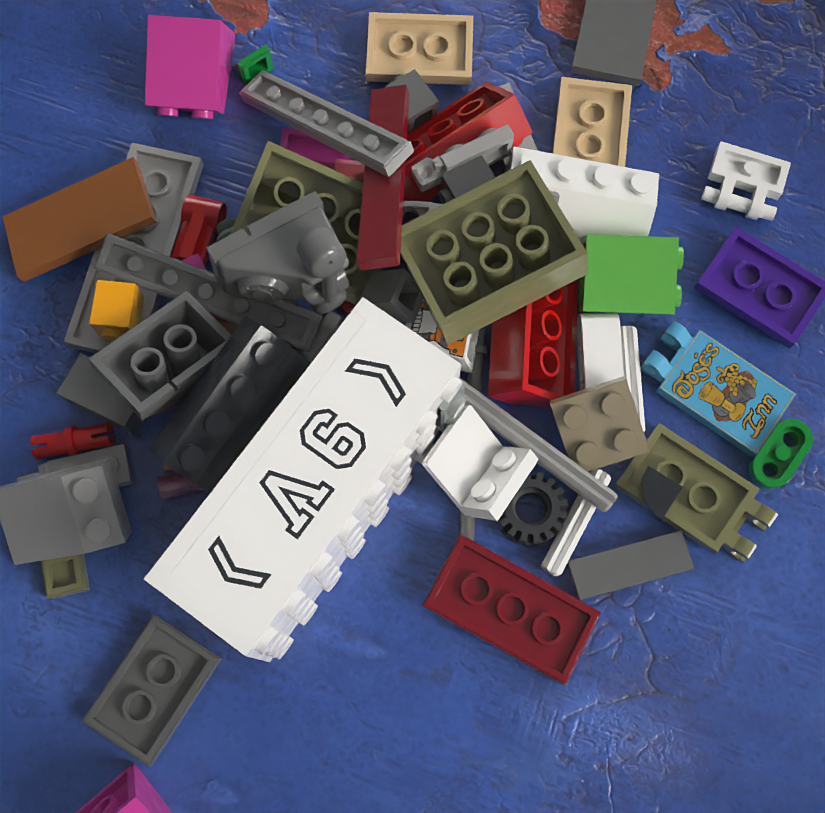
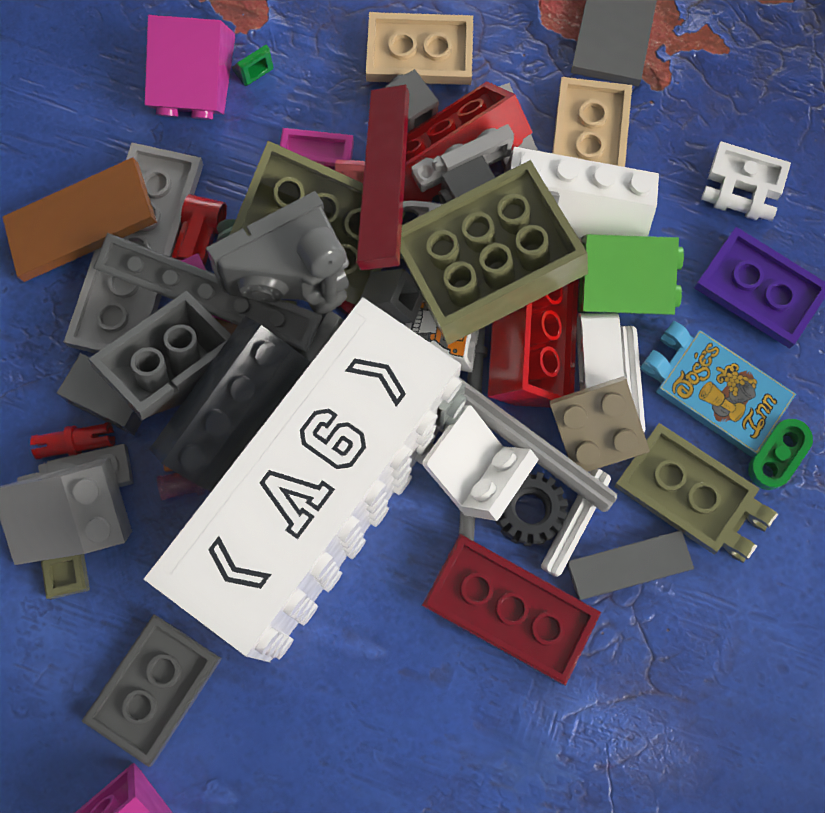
light orange brick [89,280,144,342] -> none
light grey tile [239,70,414,177] -> none
black tile [641,466,683,522] -> none

